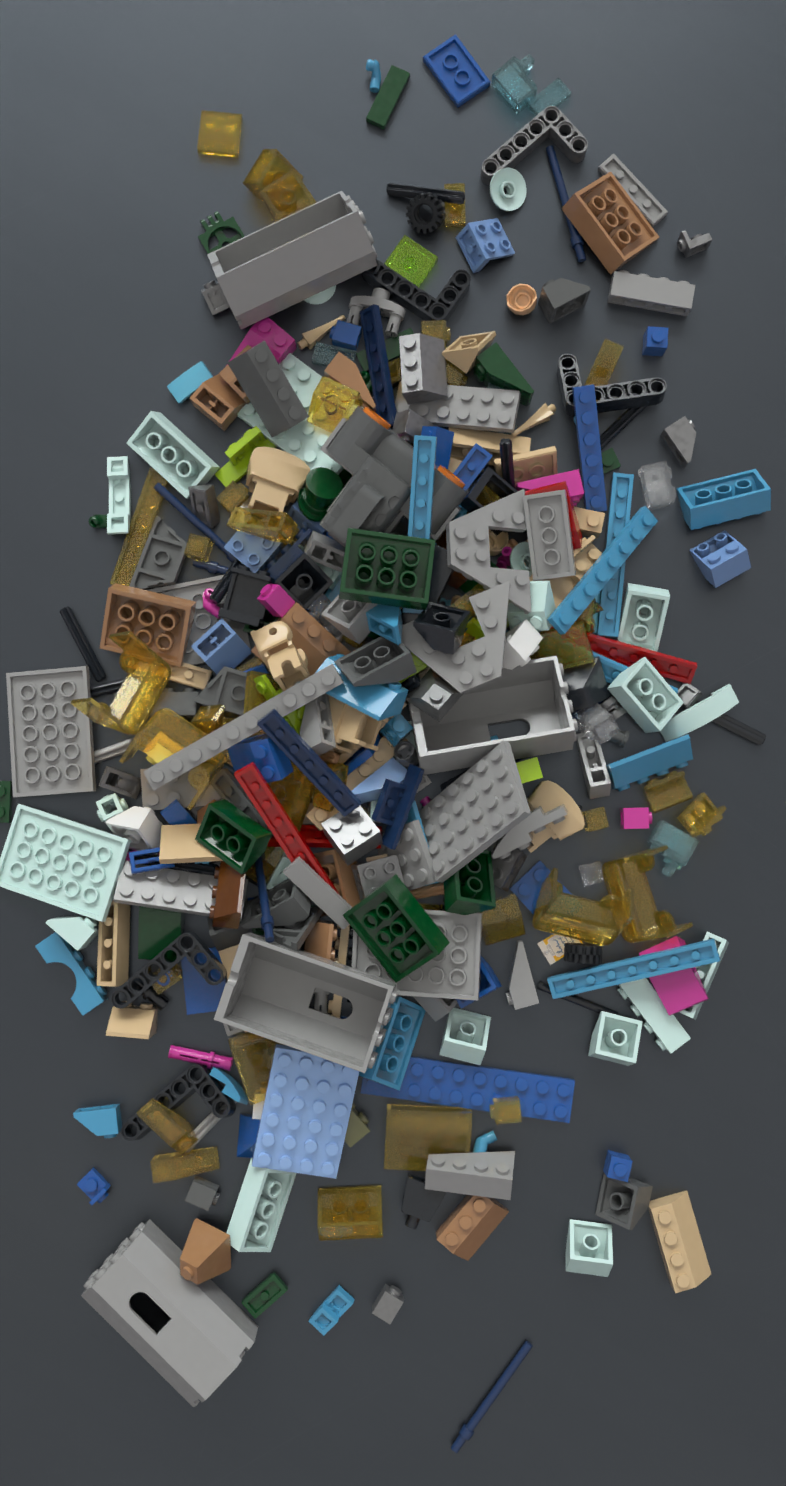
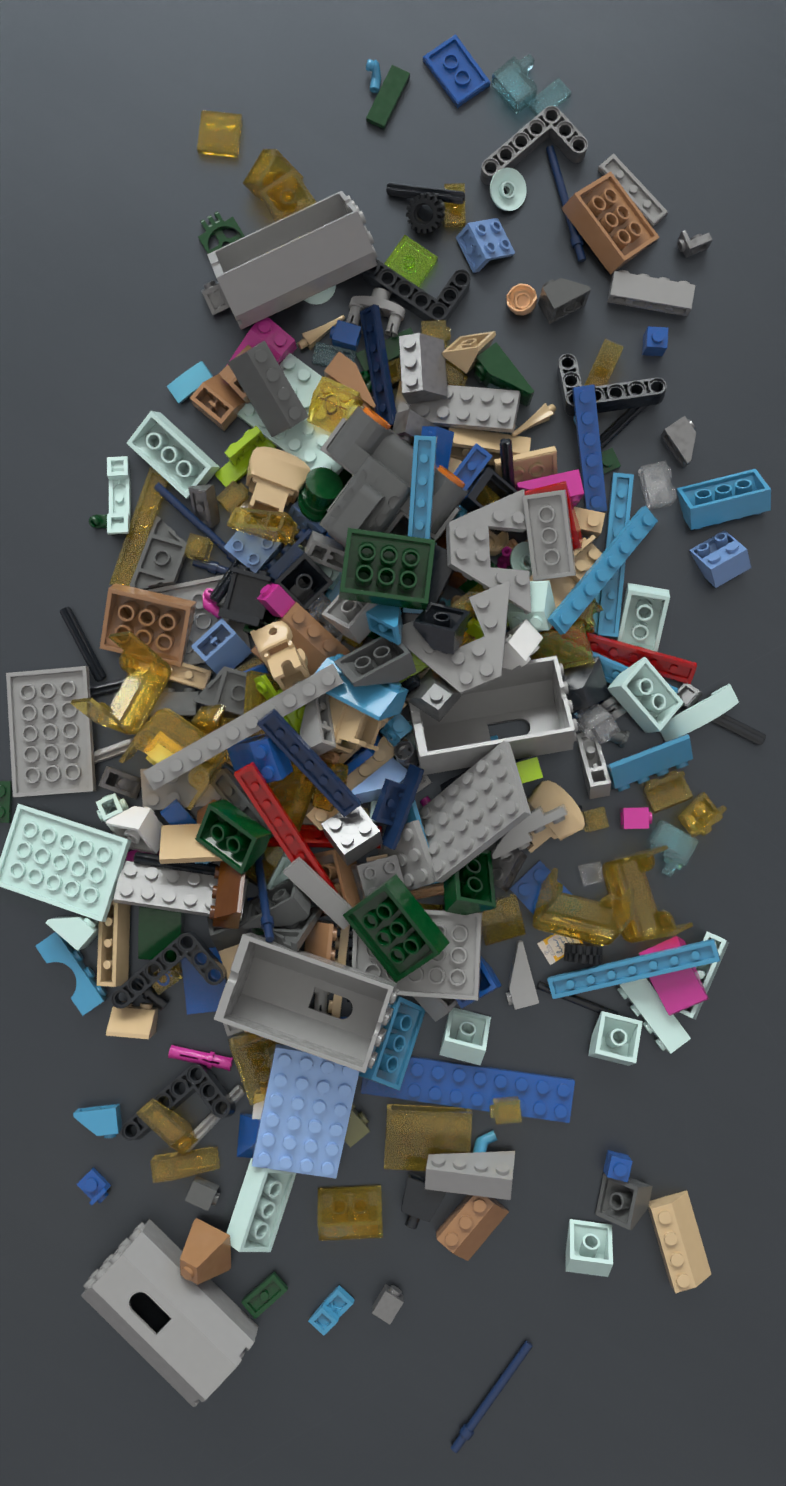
blue tile [129,847,175,874] -> none
dark azure slope [209,1067,249,1105] -> none

